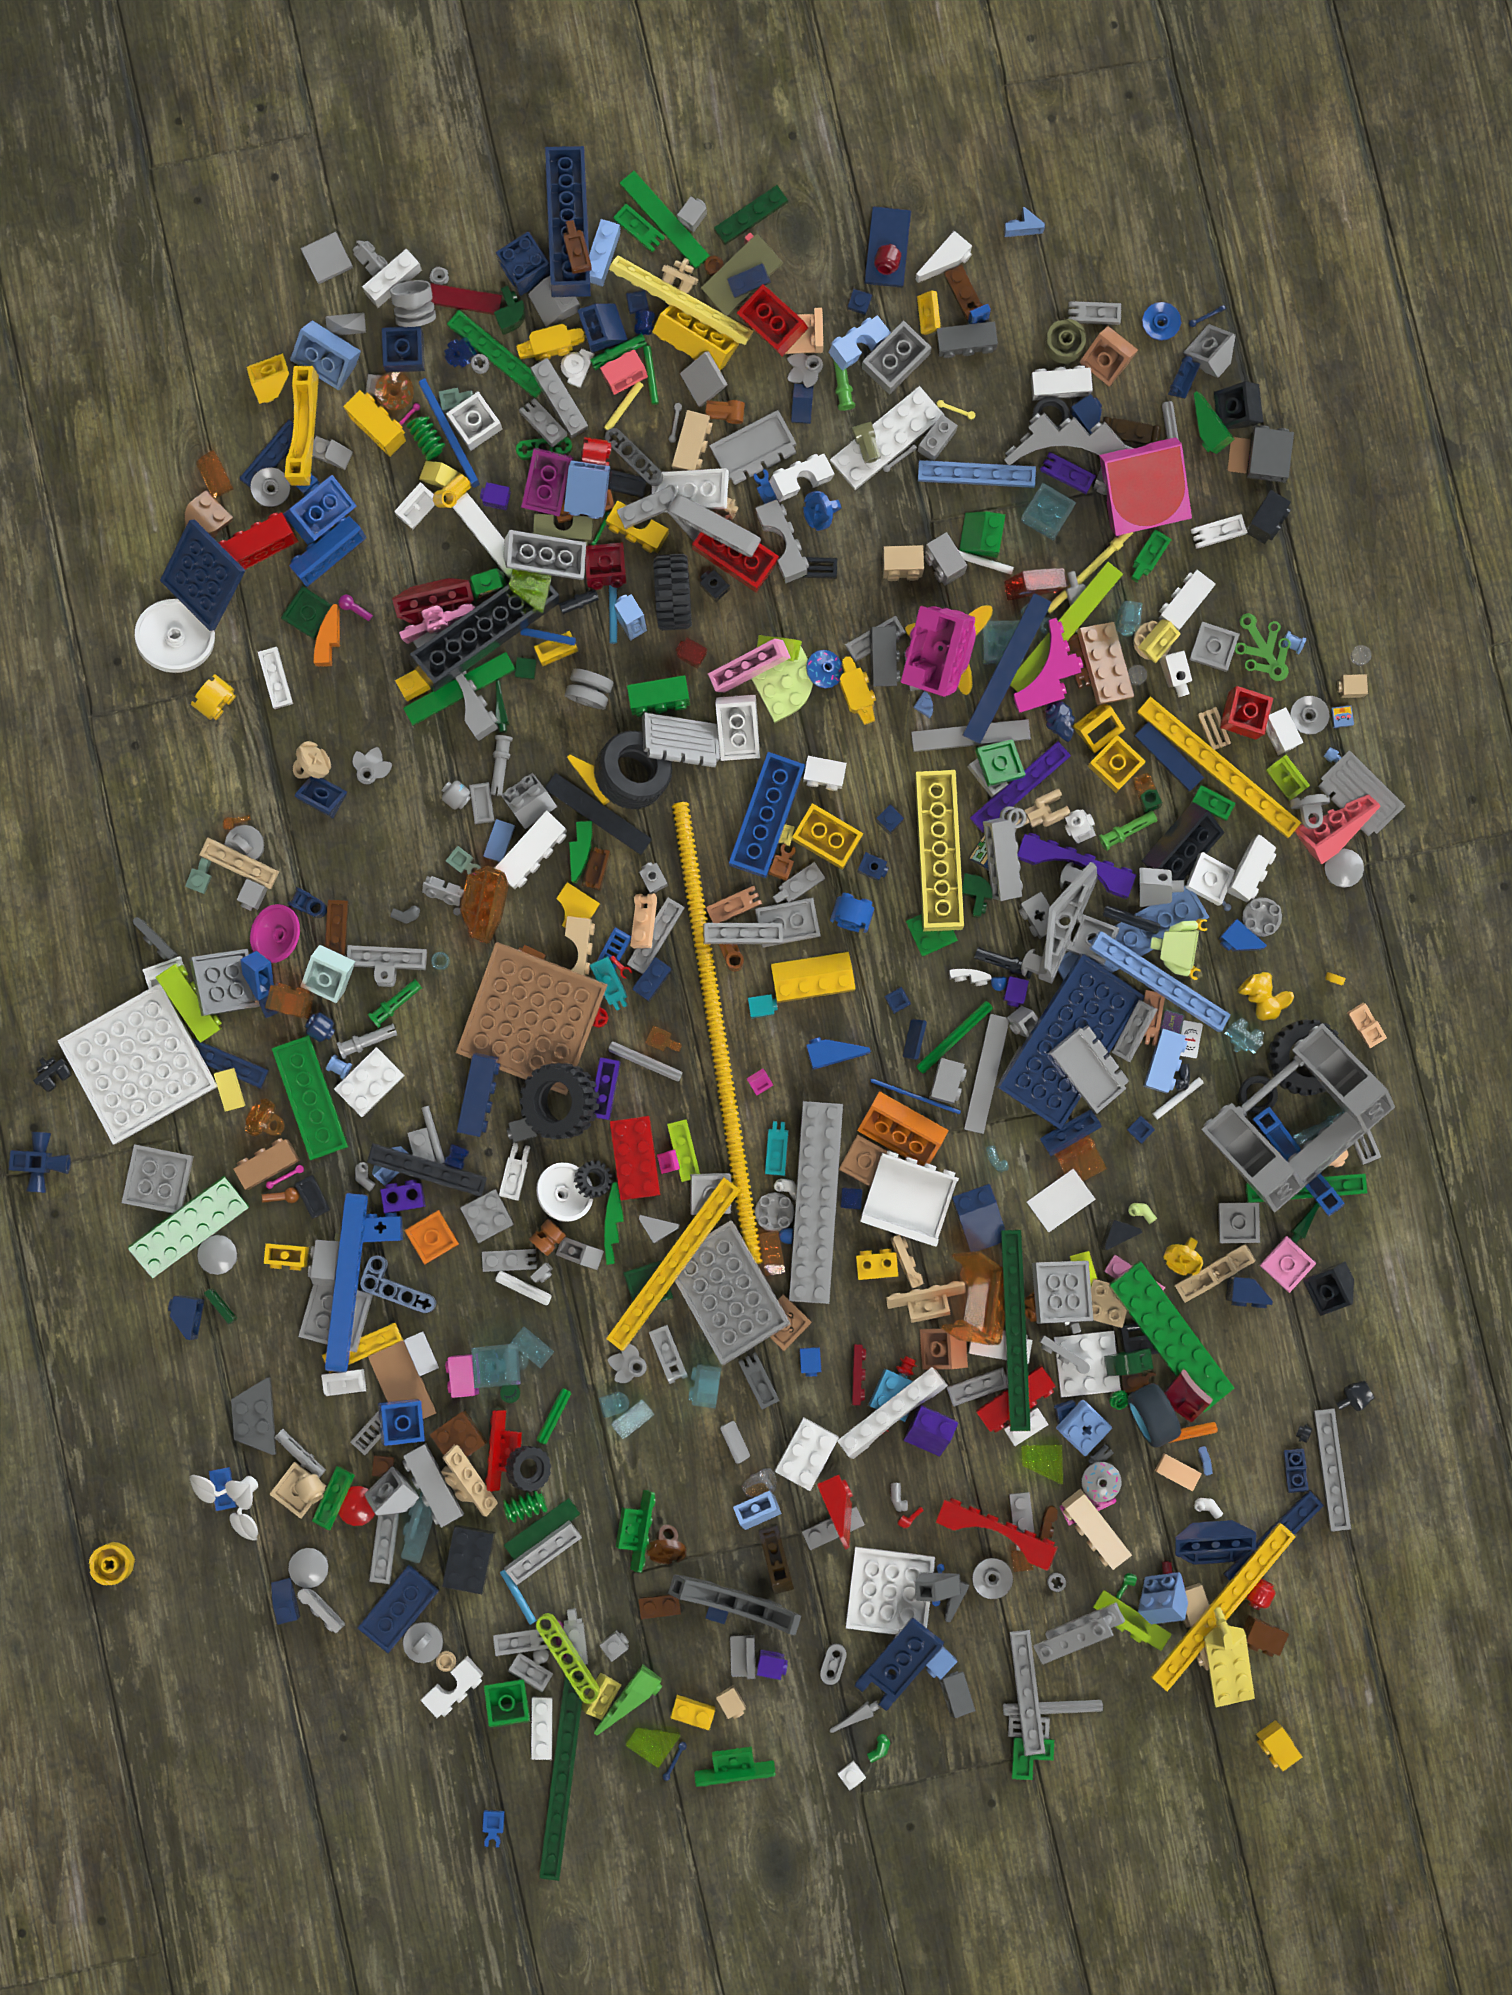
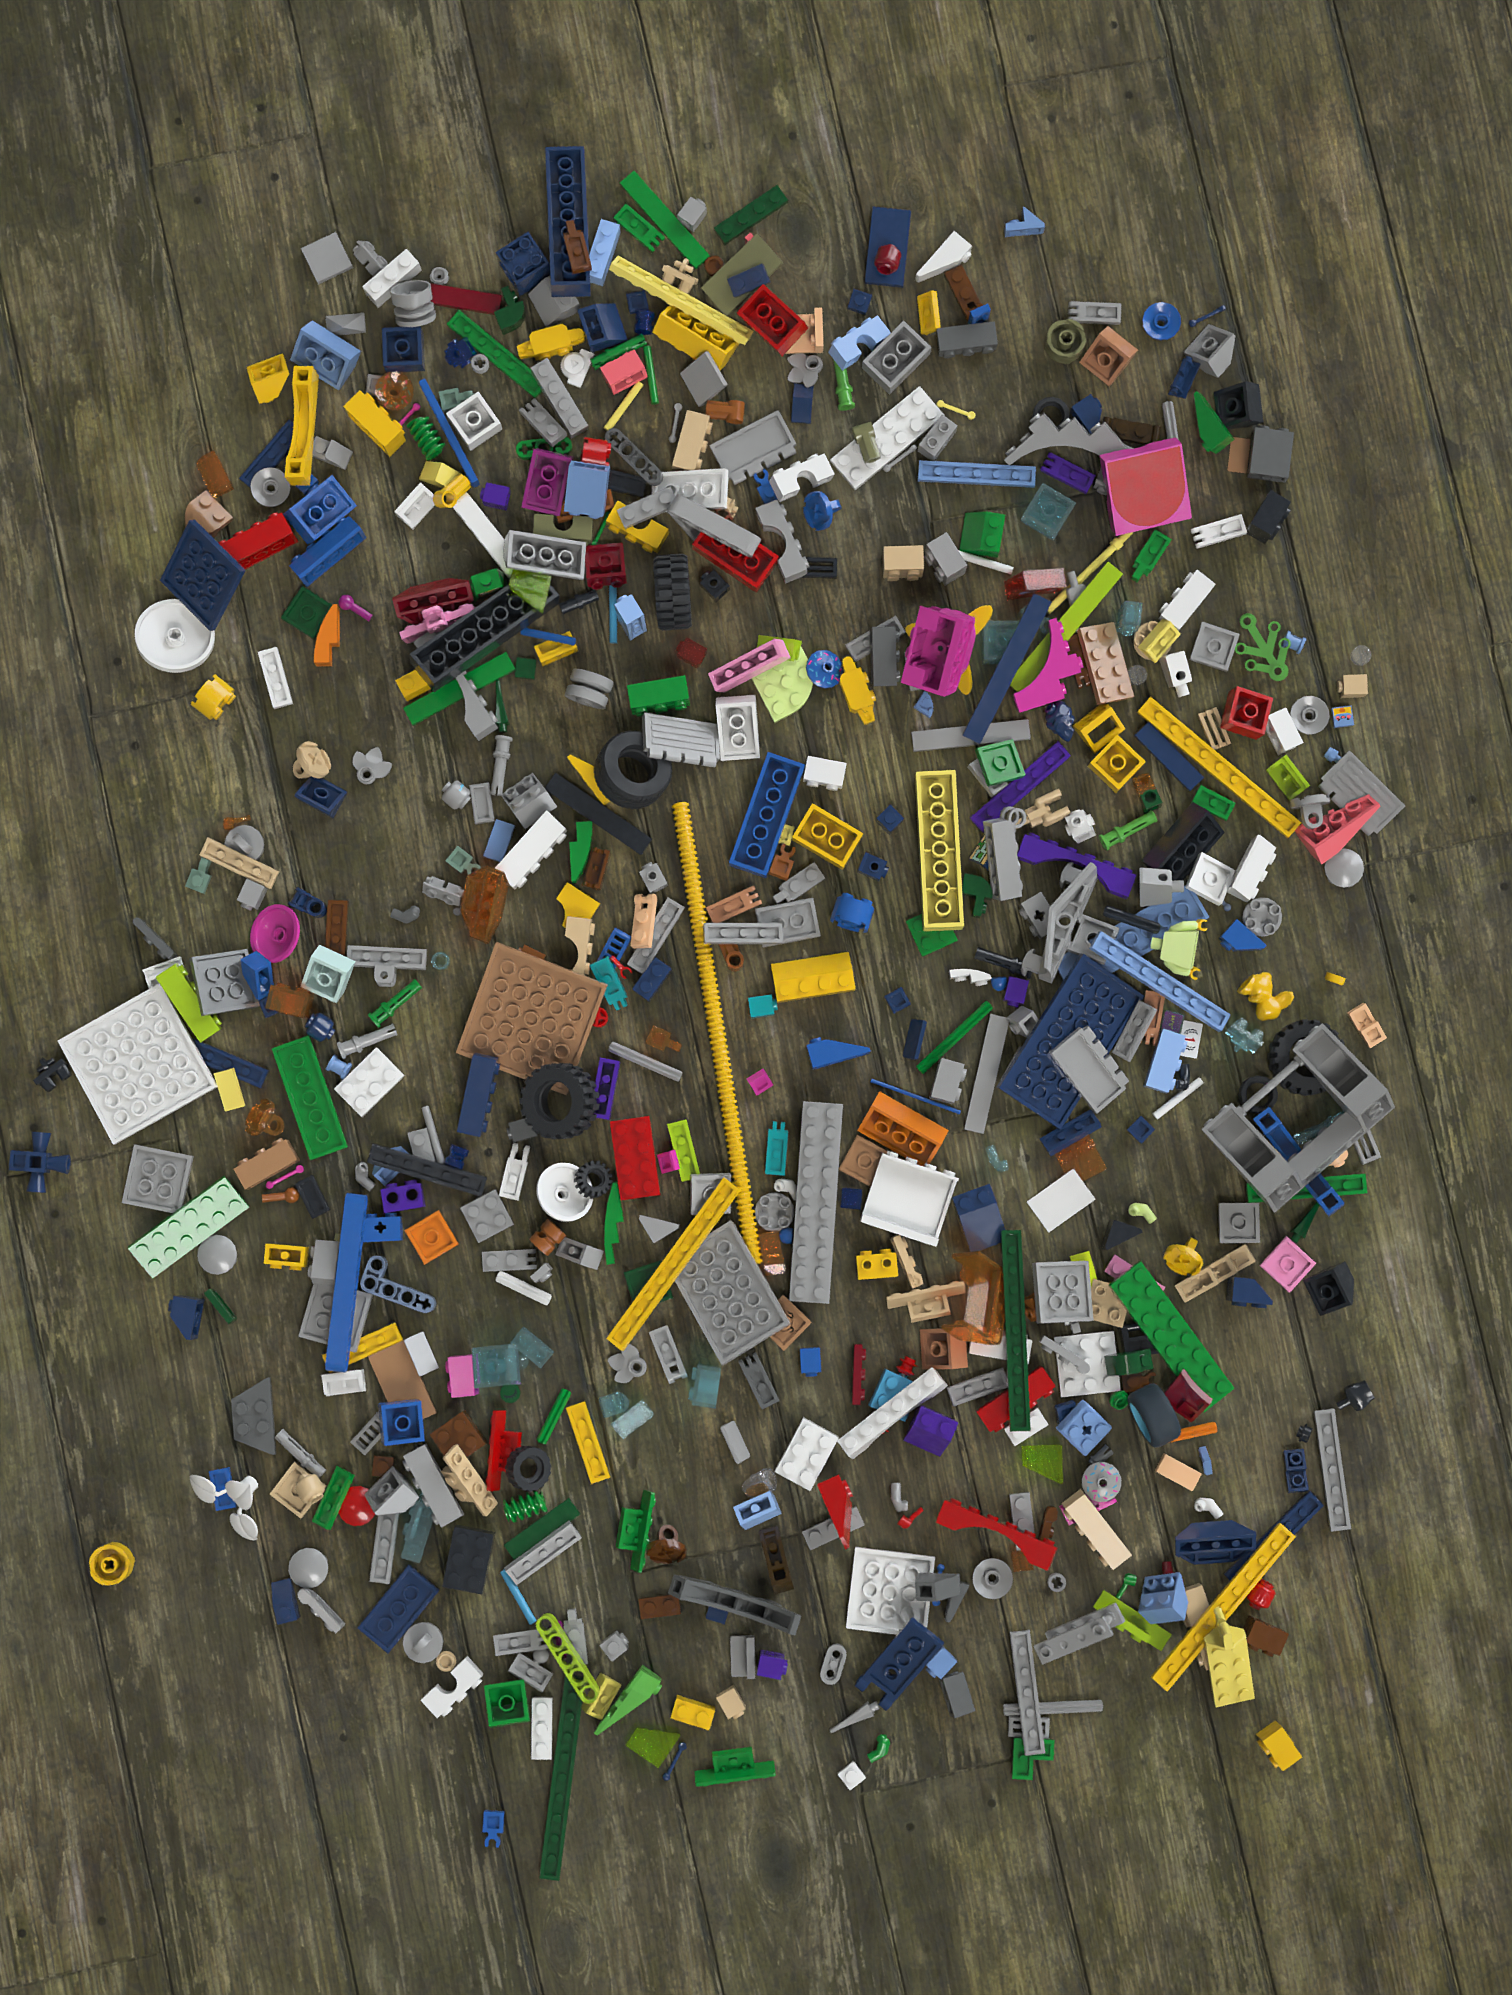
white brick [1031,366,1093,401] -> none
none -> yellow tile [566,1401,610,1484]

